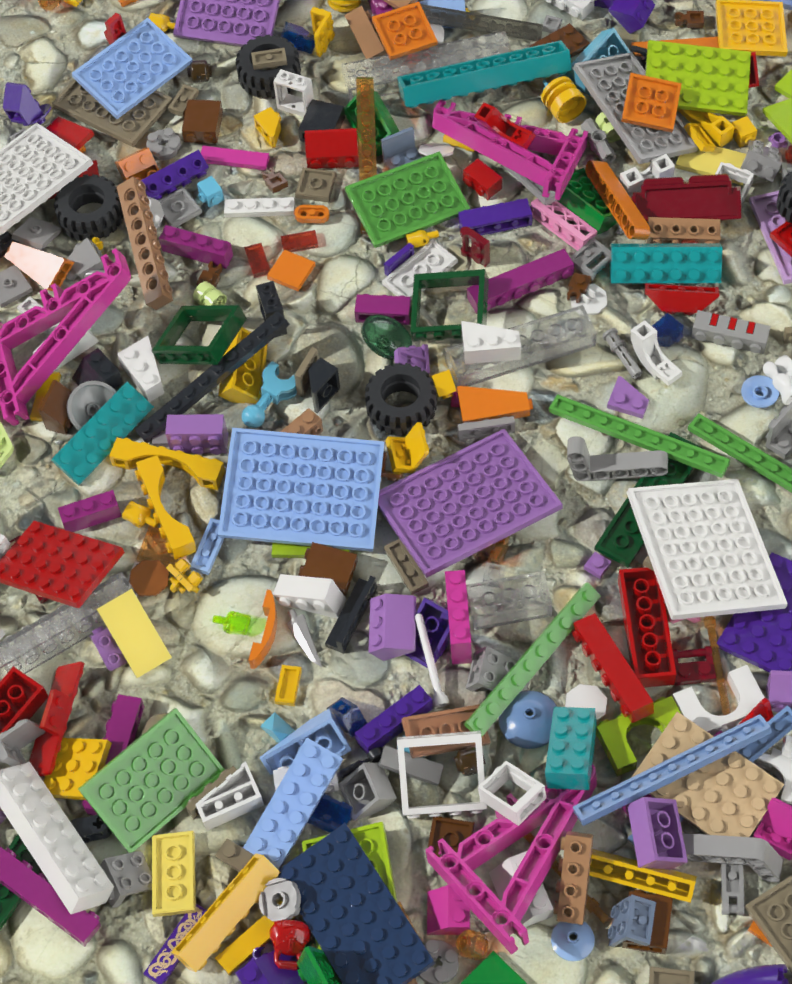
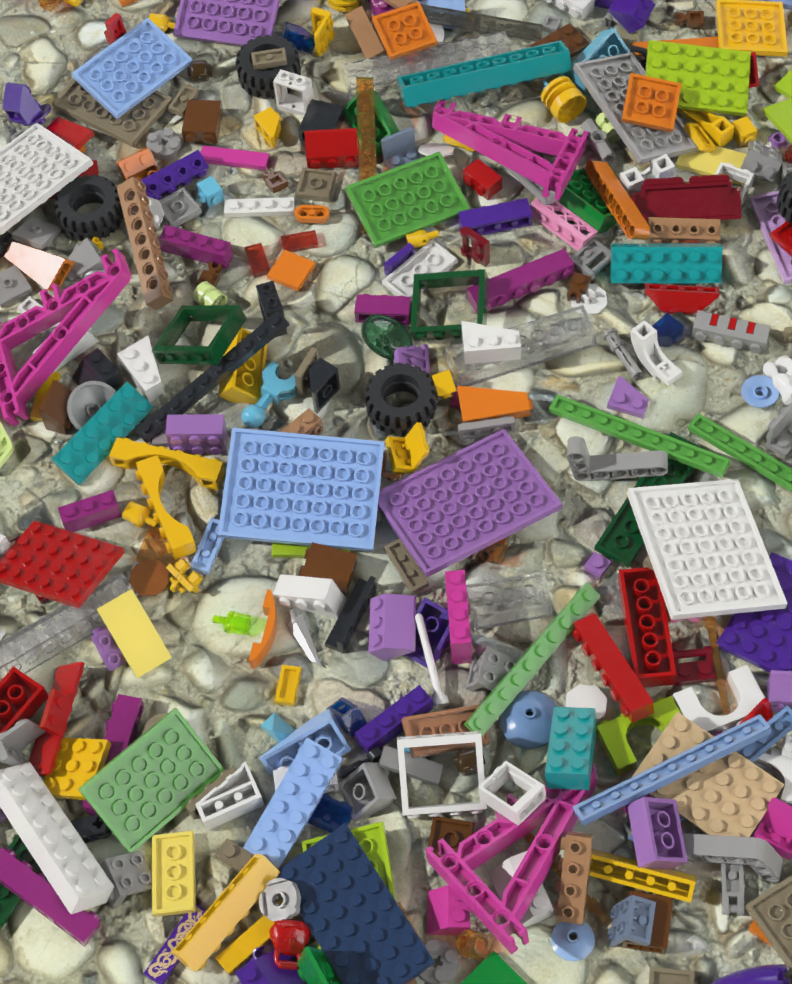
red arch [474,102,536,150] -> none

